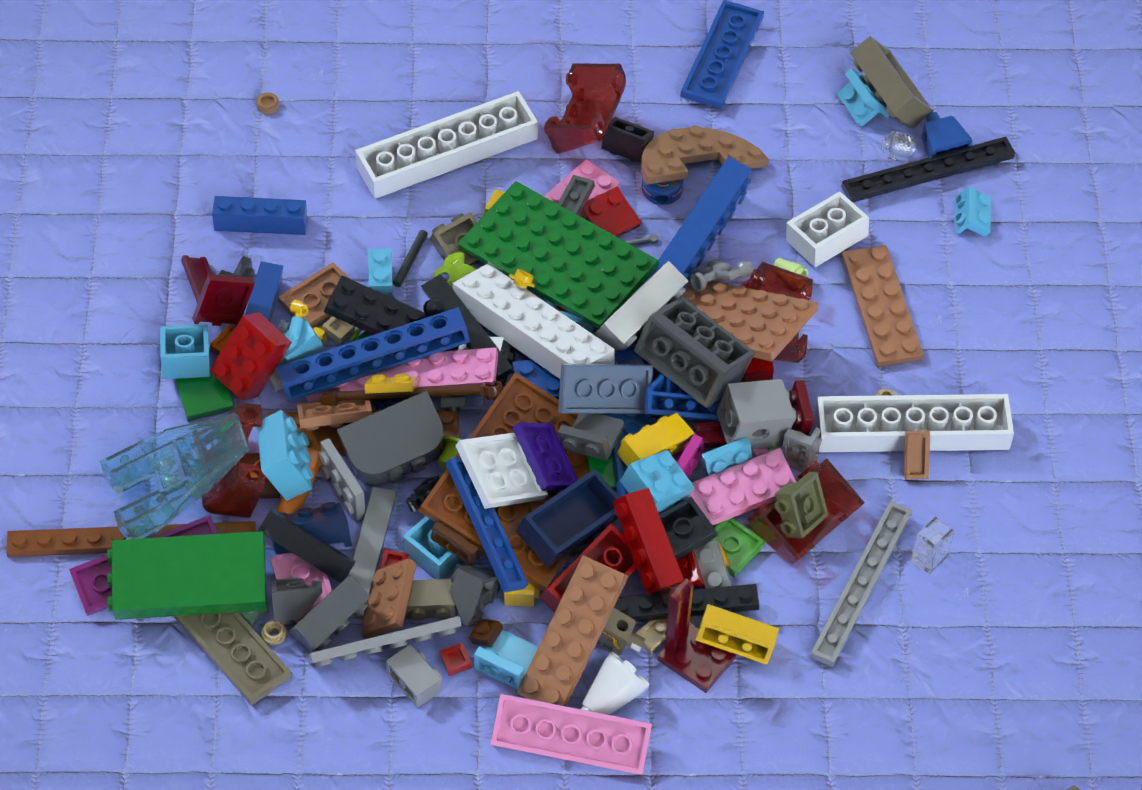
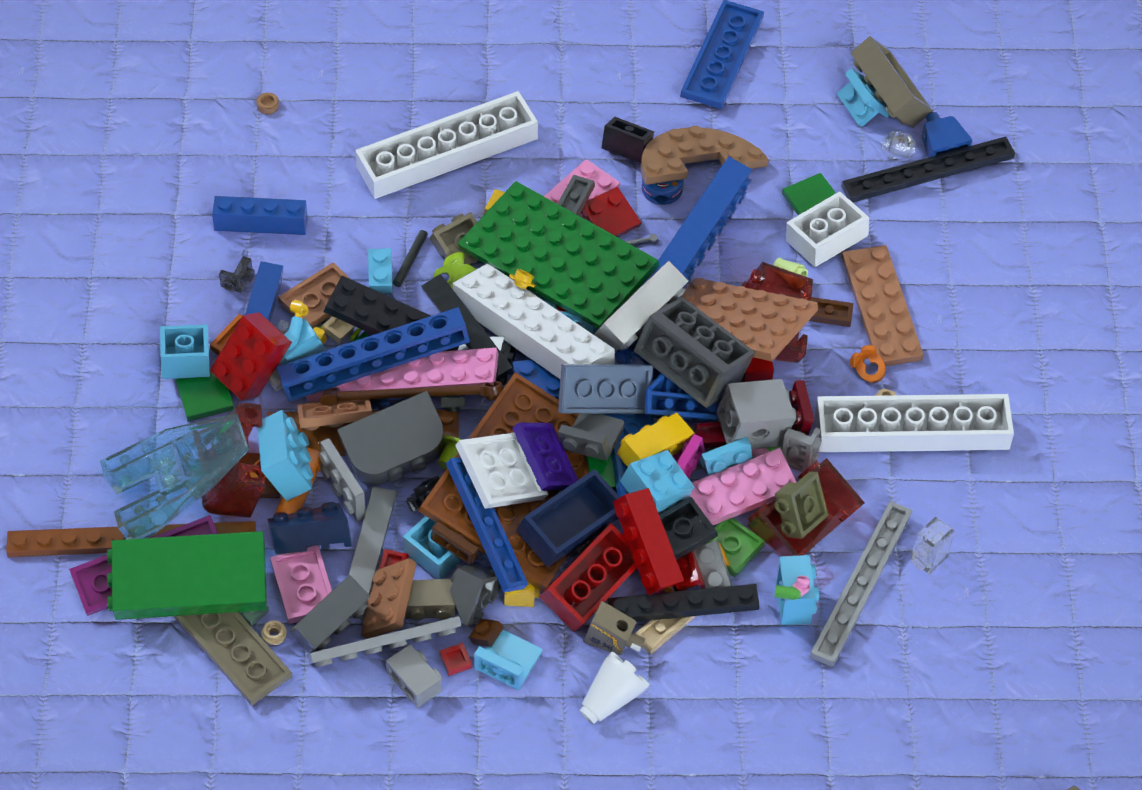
dark red bracket [181,255,255,327] -> none
black tile [258,509,356,583] -> none
dark grey slope [271,578,323,624] -> none
yellow plate [364,373,417,394] -> none
black hinge [423,298,443,317] -> none
bright pink plate [490,694,653,775] -> none
nougat plate [517,555,628,706] -> none
clear red windscreen [544,63,626,154] -> none
dark red bracket [657,578,736,693] -> none
light grey piece [690,259,754,292] -> none
yellow brick [696,604,779,665] -> none
nougat tile [903,430,930,479] -> none
medium azure bracket [954,186,991,237] -> none
none -> arm [774,575,810,600]
none -> medium azure brick [776,555,819,625]
none -> green tile [782,173,836,215]
none -> reddish brown plate [807,296,854,327]
none -> orange piece [850,345,886,383]

